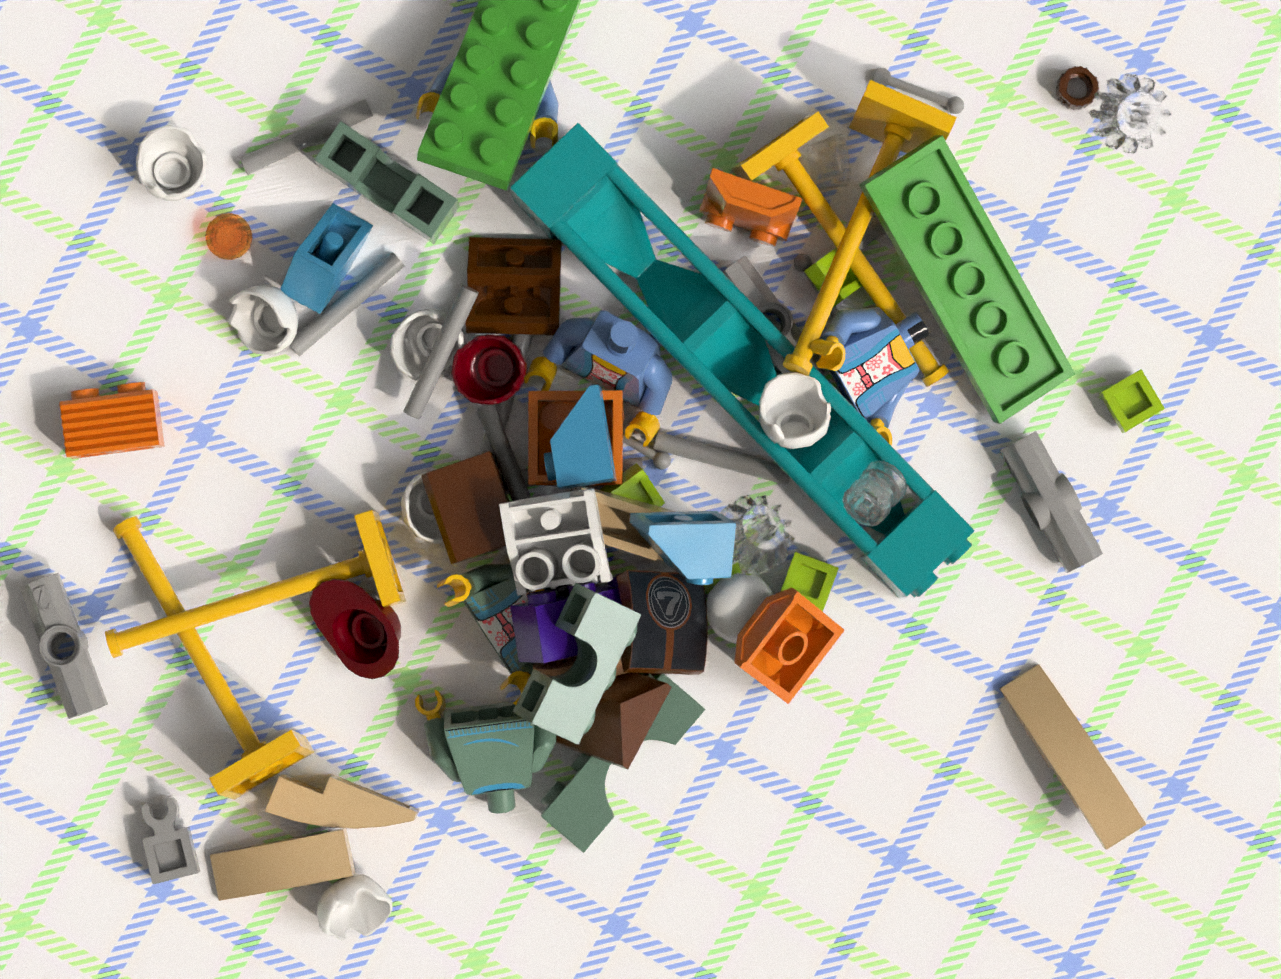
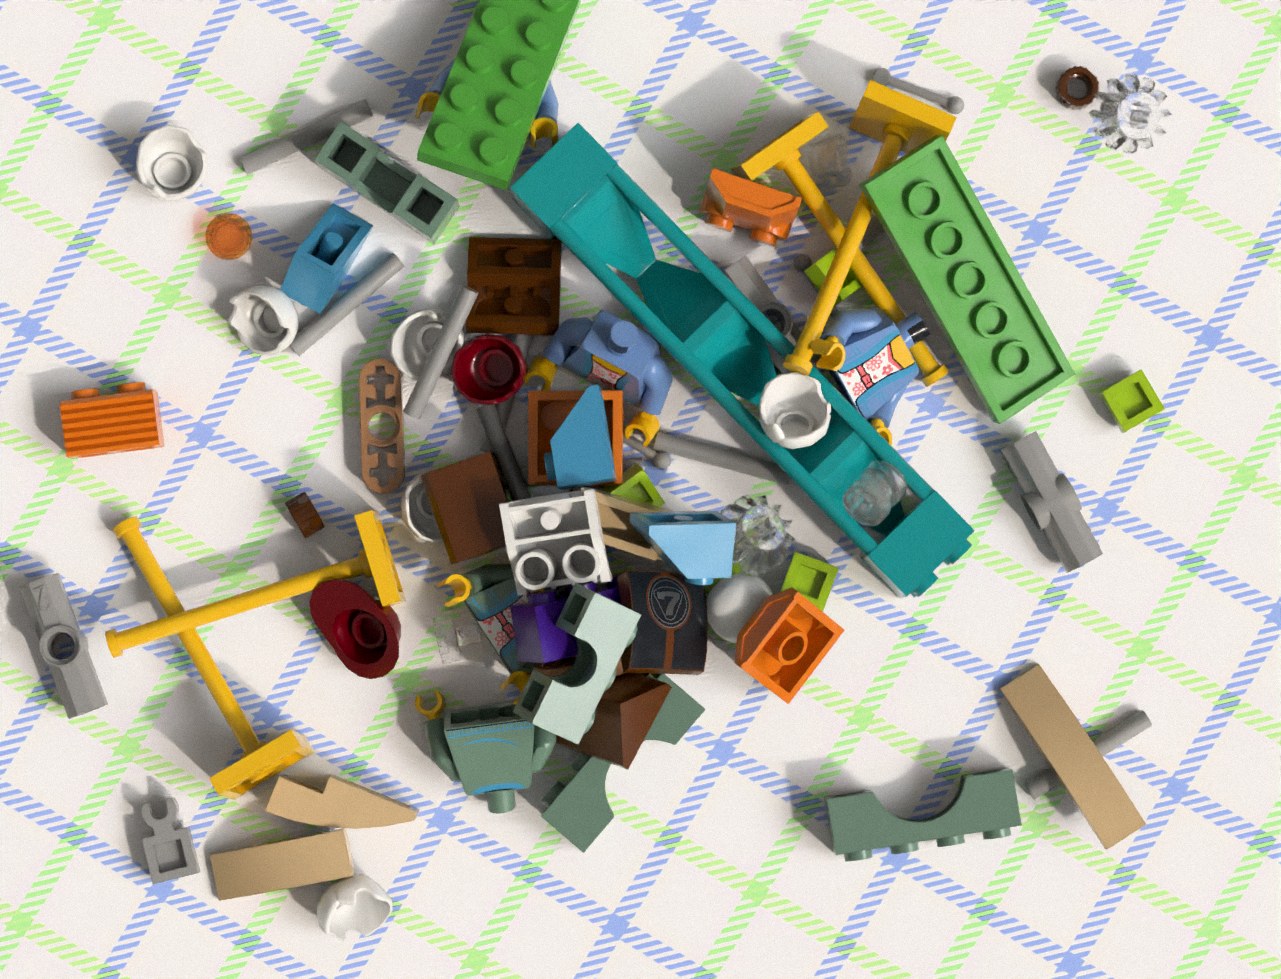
none -> reddish brown axle [285,492,325,538]
none -> medium nougat beam [359,358,405,494]
none -> clear tile [432,615,482,664]
none -> sand green arch [824,768,1022,862]
none -> light grey bar [1024,710,1152,800]

